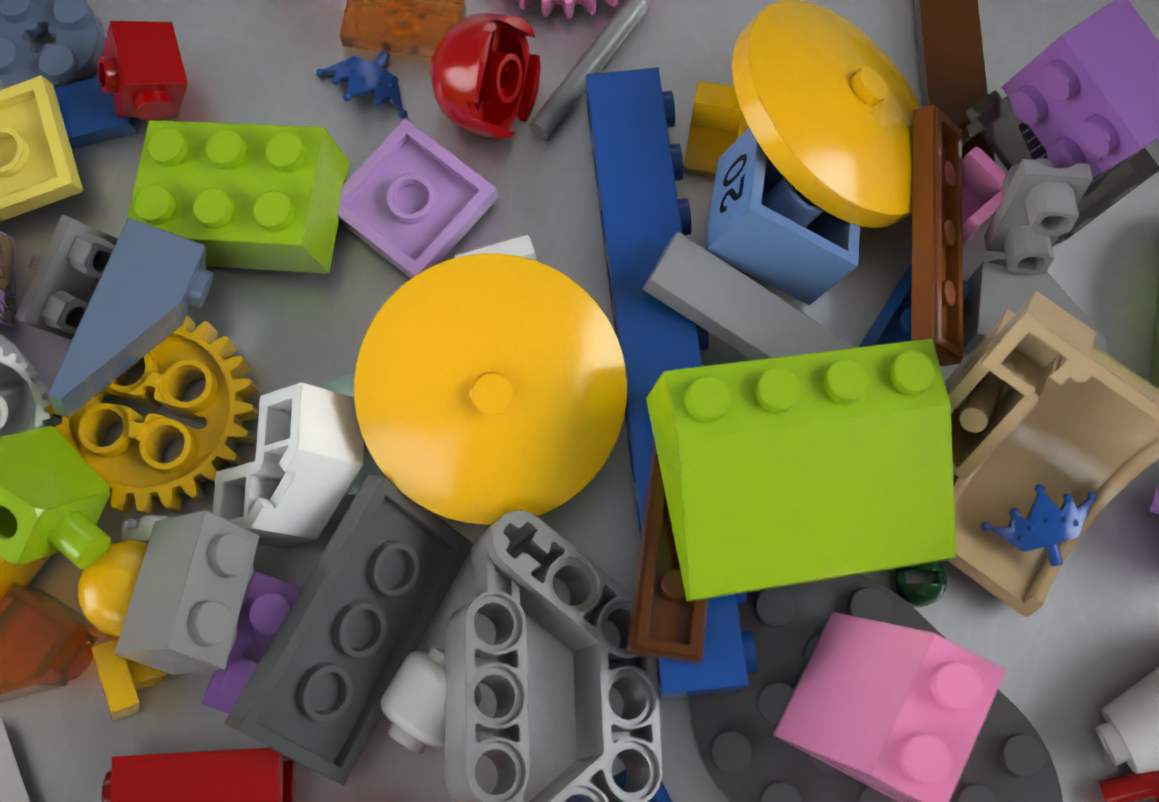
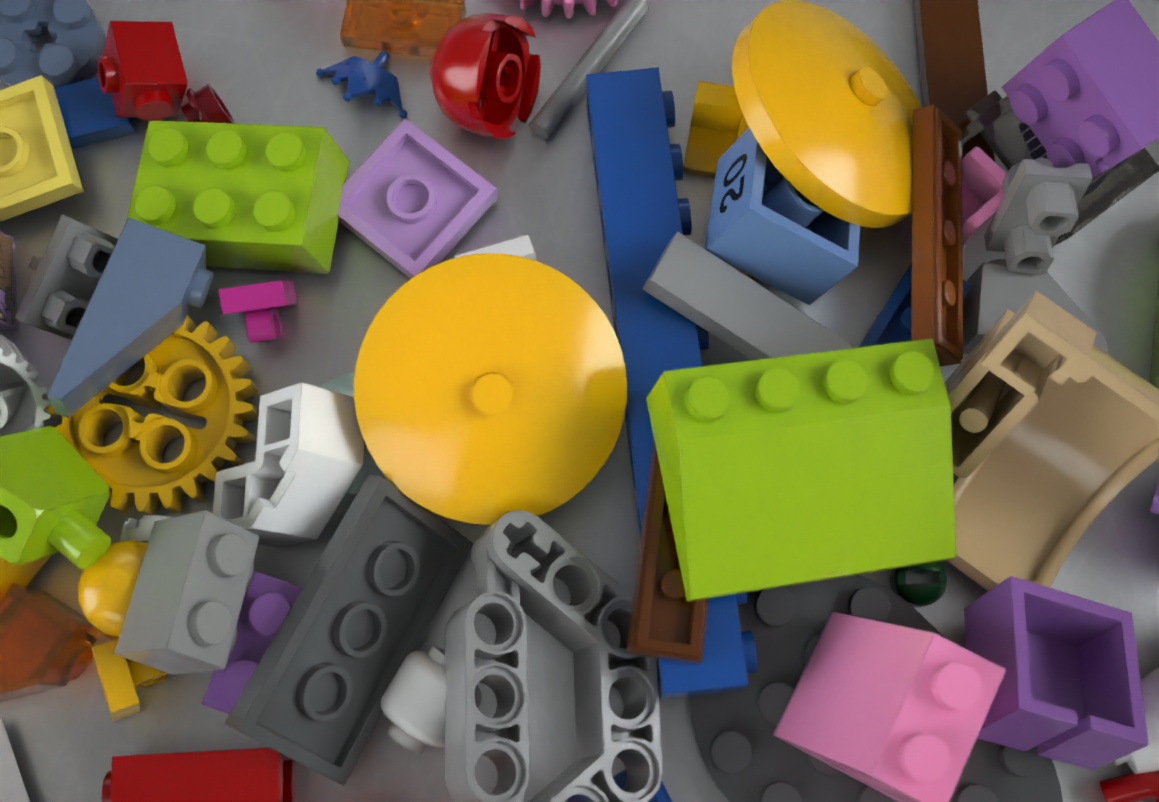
blue piece [981,484,1096,566] -> none
none -> dark red plate [181,83,235,123]
none -> dark pink tile [218,280,298,343]
none -> medium lavender piece [964,576,1149,770]

